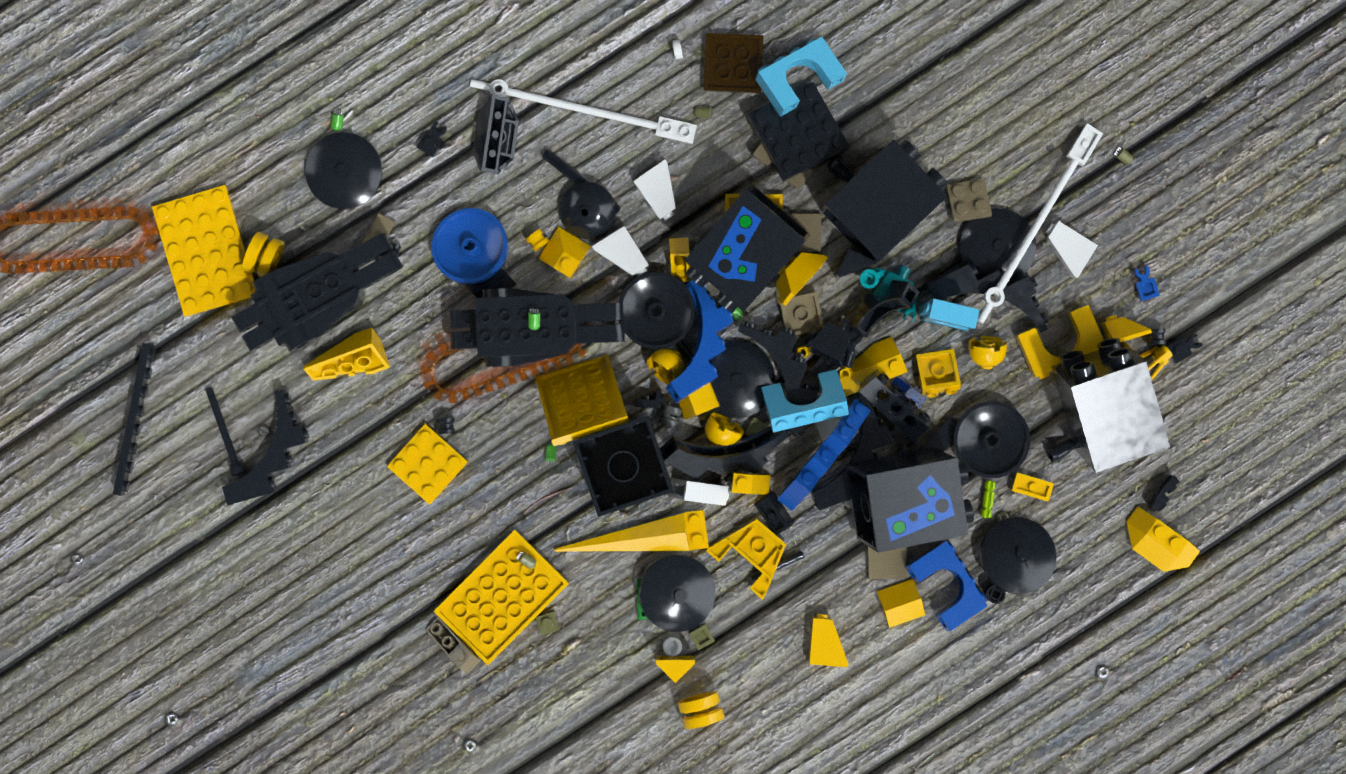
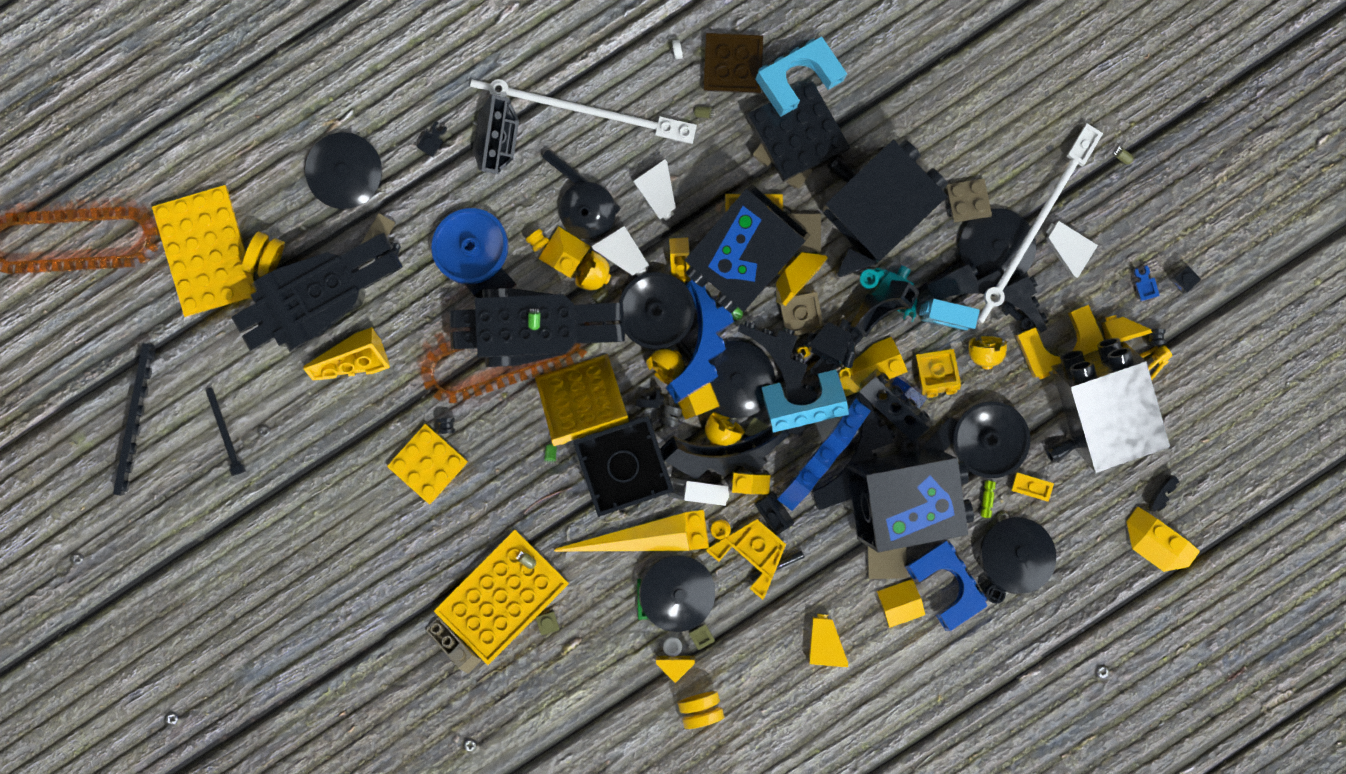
black arch [222,390,310,506] -> none
bright green piece [331,110,344,131] -> none
black plate [1166,334,1203,364] -> none
none -> yellow cylinder [575,251,611,290]
none -> olive piece [589,288,609,304]
none -> yellow tile [711,519,731,539]
none -> black bar [1001,302,1033,331]
none -> black brick [1170,266,1201,294]

